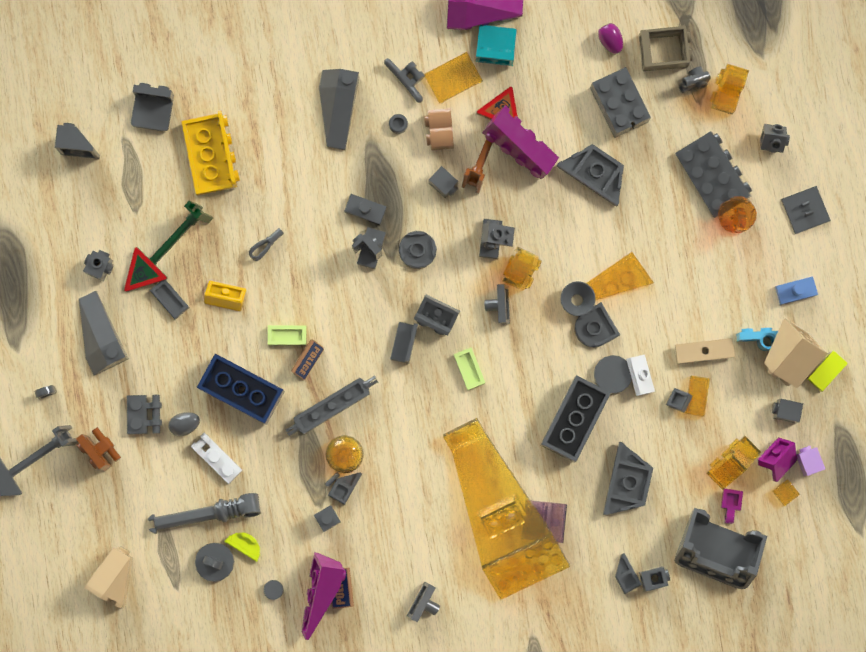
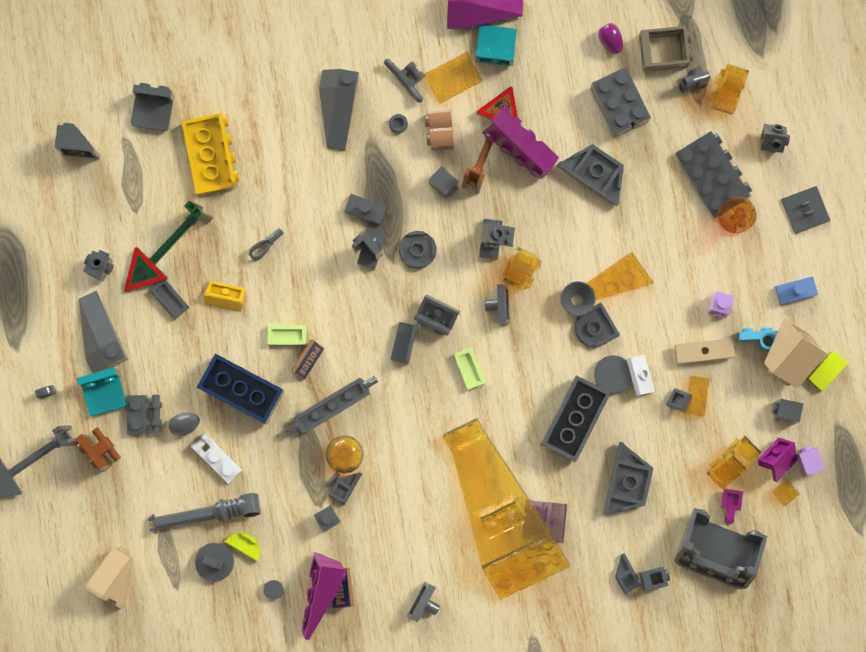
none -> teal bracket [76,367,127,416]
none -> lavender brick [708,291,735,319]

